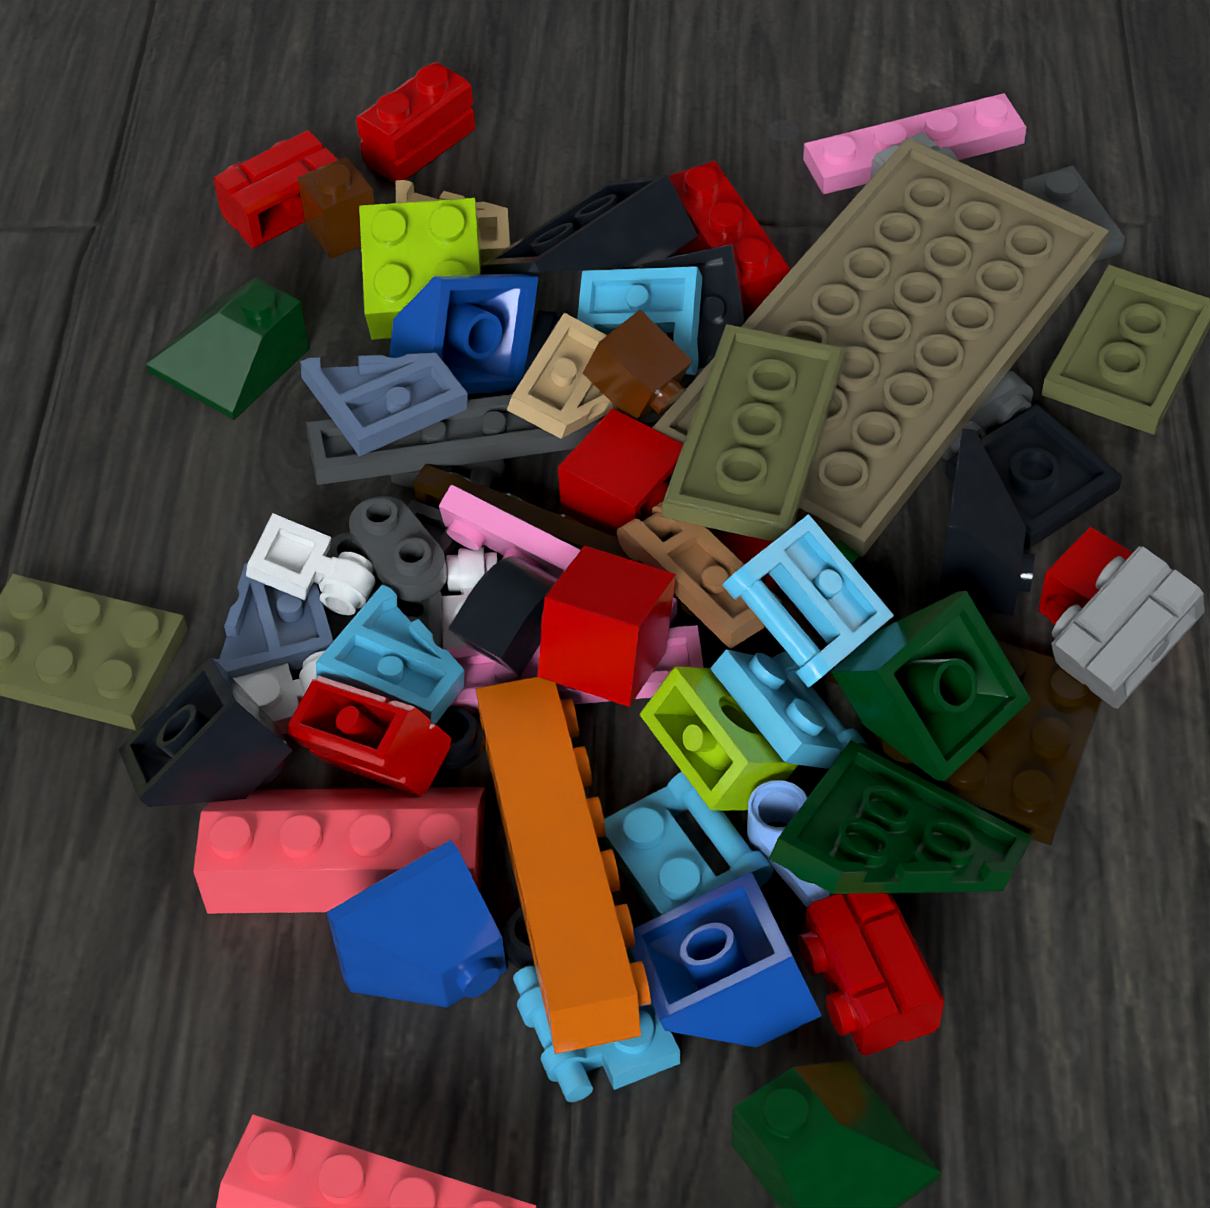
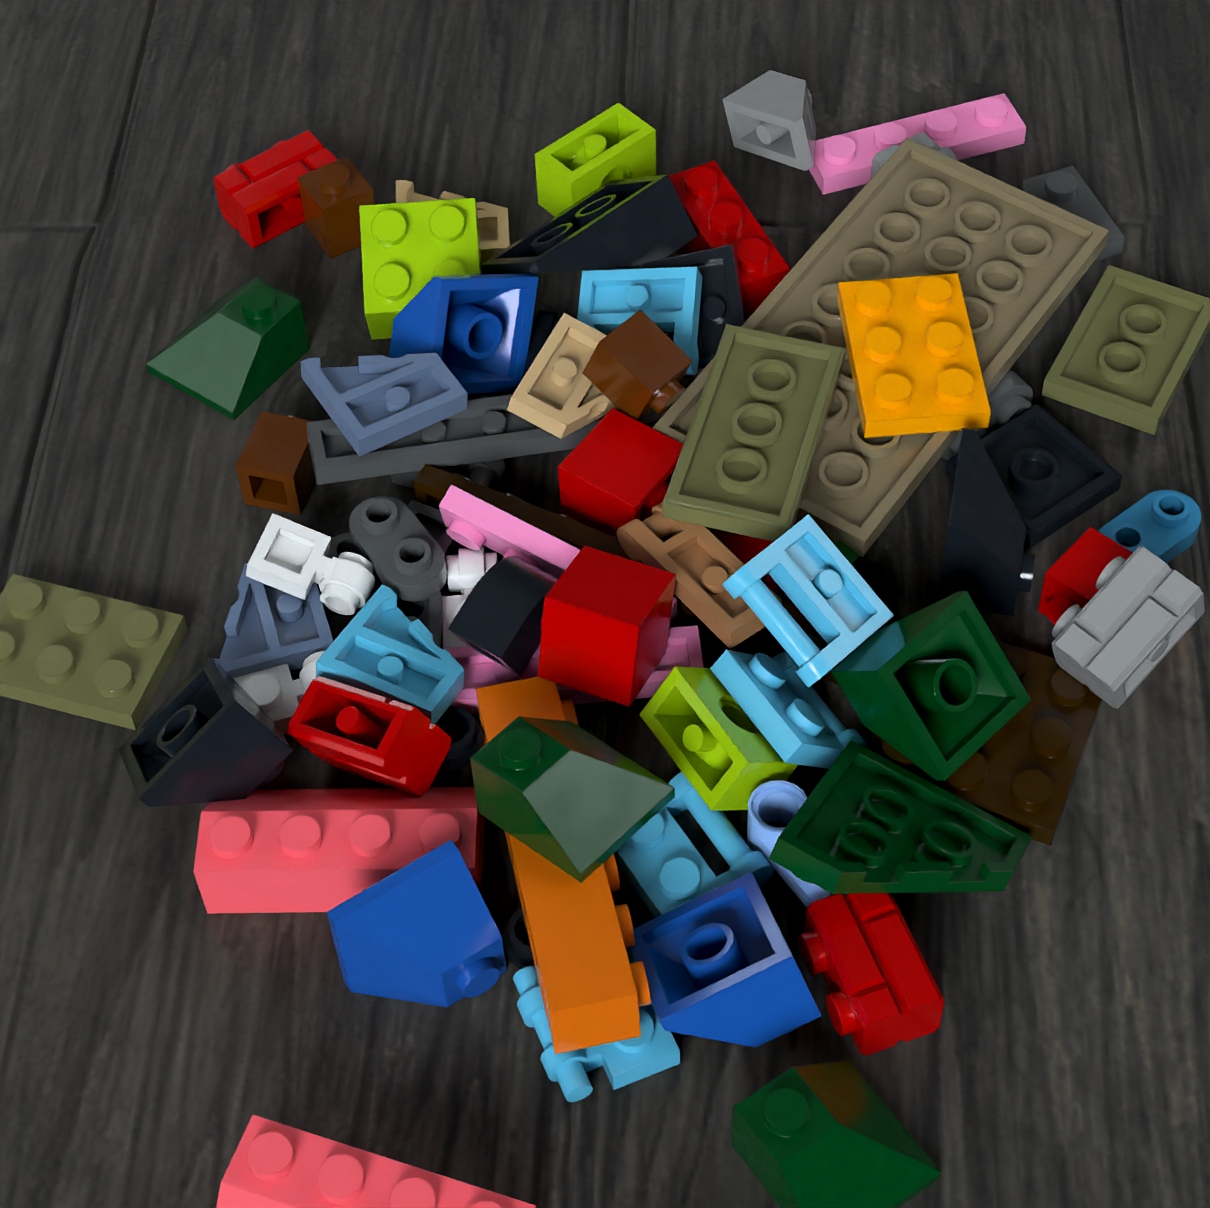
red brick [356,62,476,184] -> none
none -> reddish brown brick [235,411,316,515]
none -> dark green slope [470,716,675,883]
none -> lime brick [535,103,656,217]
none -> light grey slope [722,70,816,171]
none -> light orange plate [837,273,991,438]
none -> dark azure plate [1098,490,1201,563]

